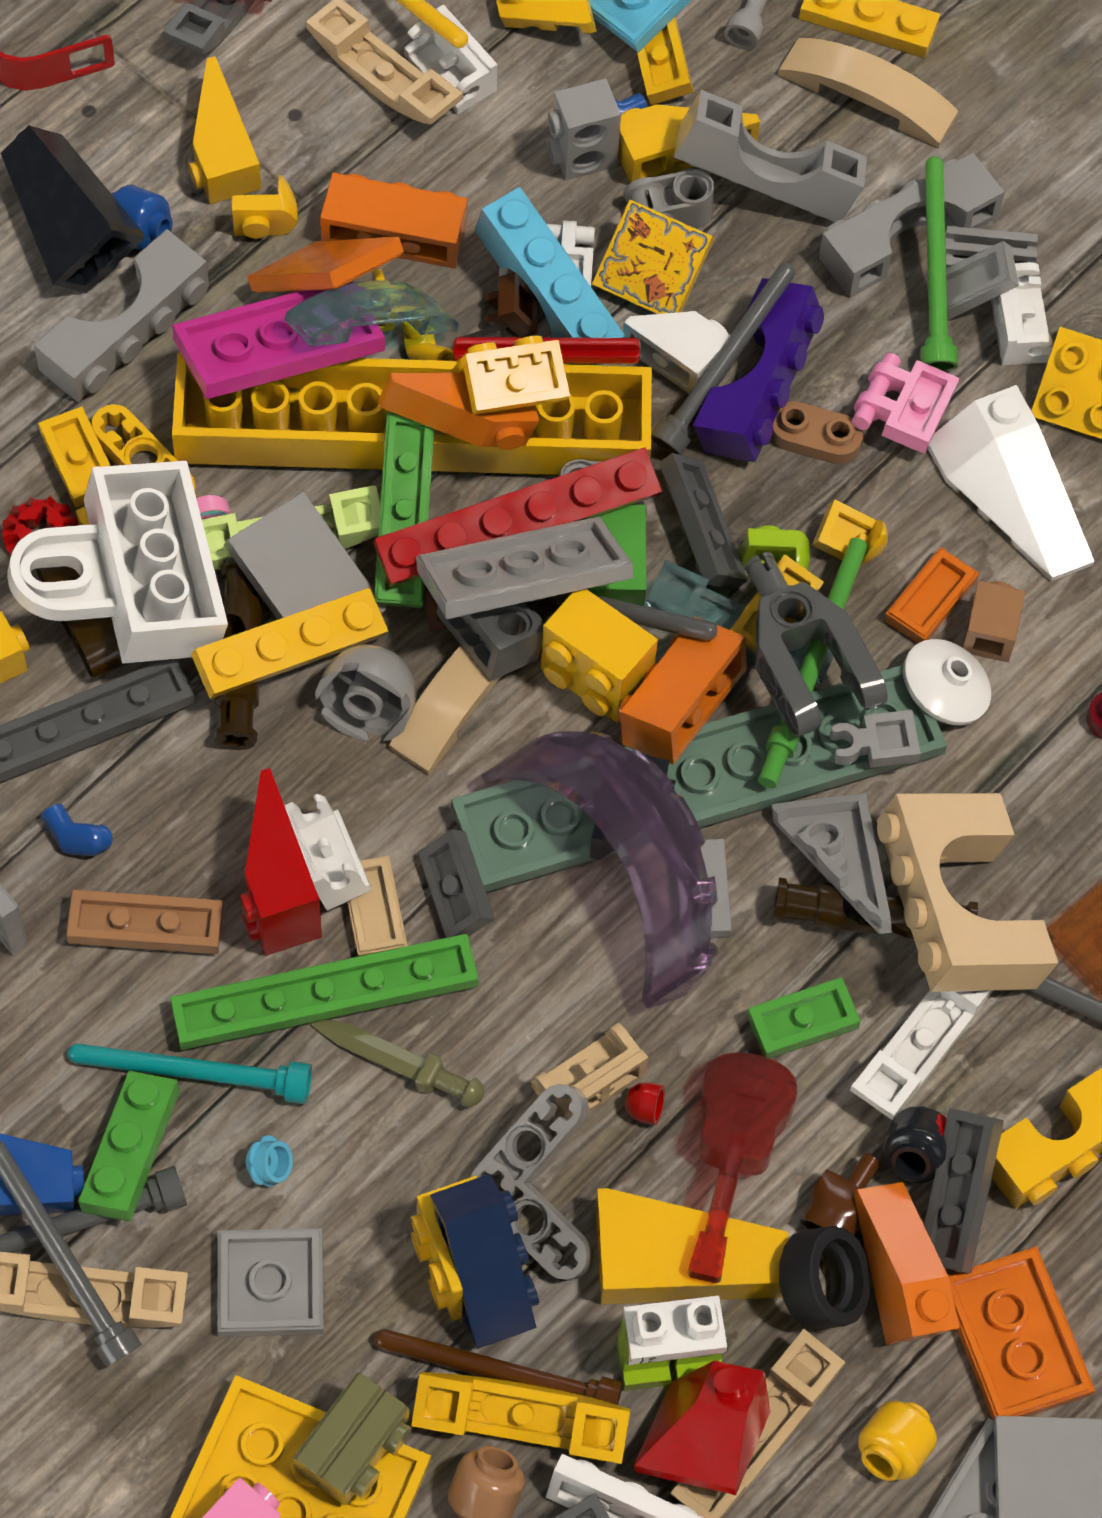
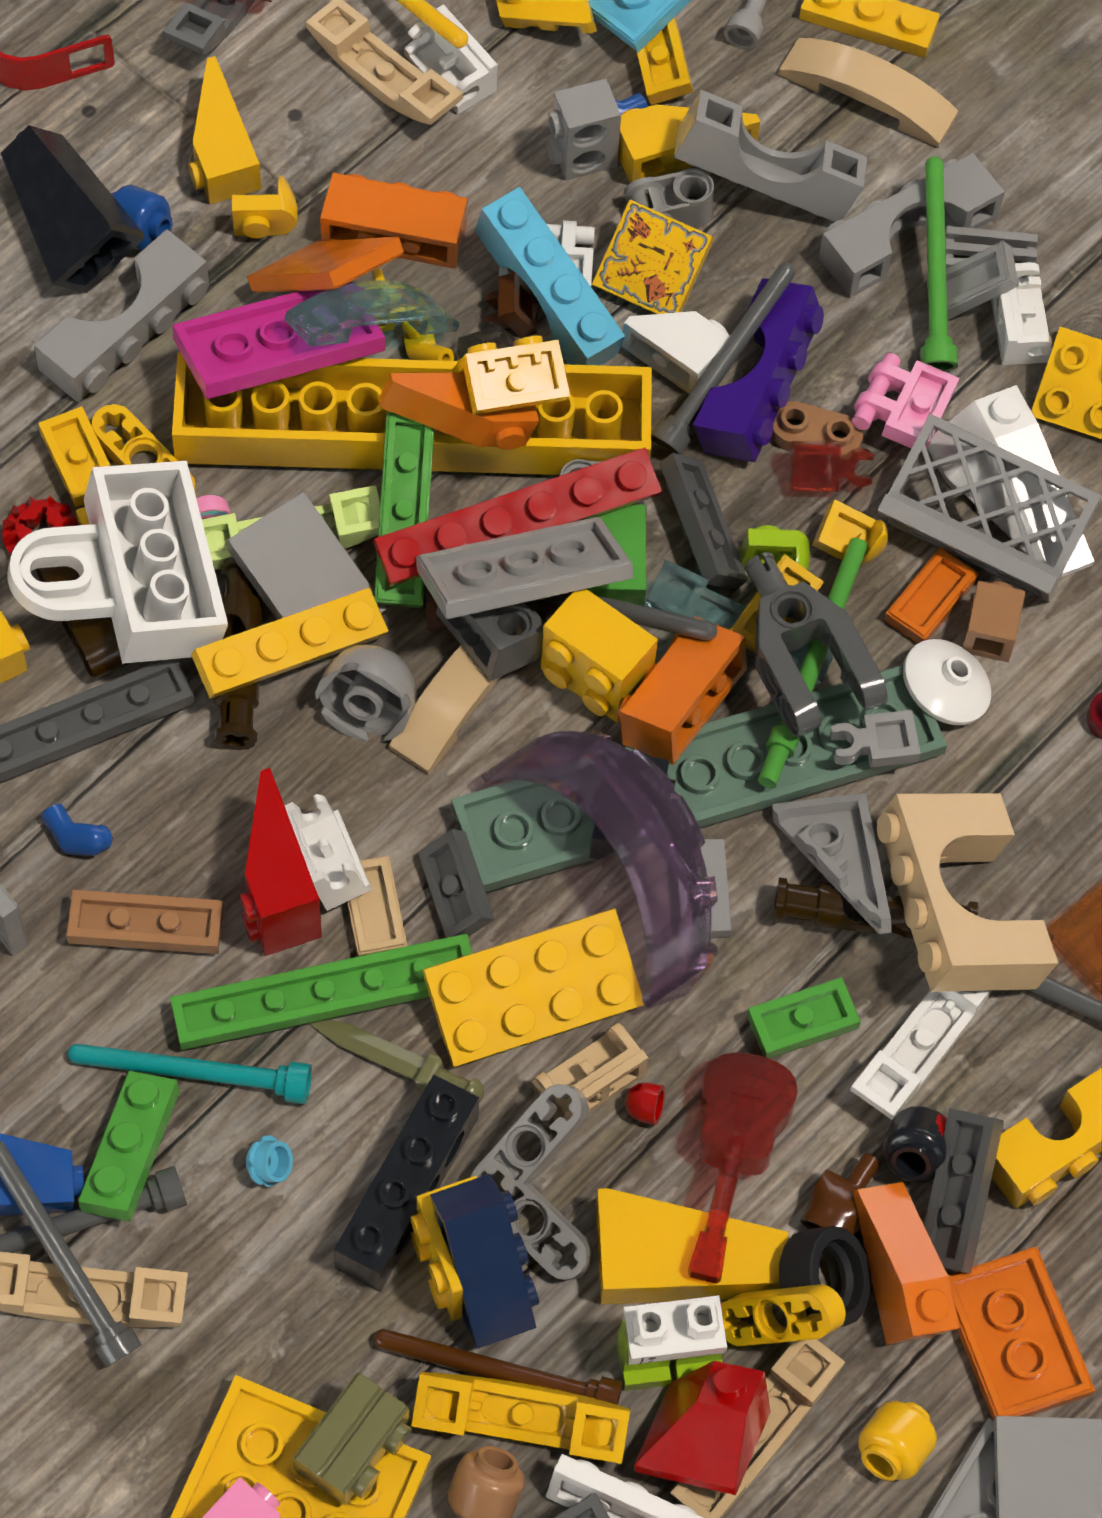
light grey tile [218,1228,324,1337] -> none
red axle [453,337,640,364] -> none
none -> black brick [334,1074,479,1292]
none -> yellow plate [421,908,645,1067]
none -> yellow beam [721,1284,846,1346]
none -> clear red plate [789,441,874,492]
none -> light grey fence [877,414,1101,602]

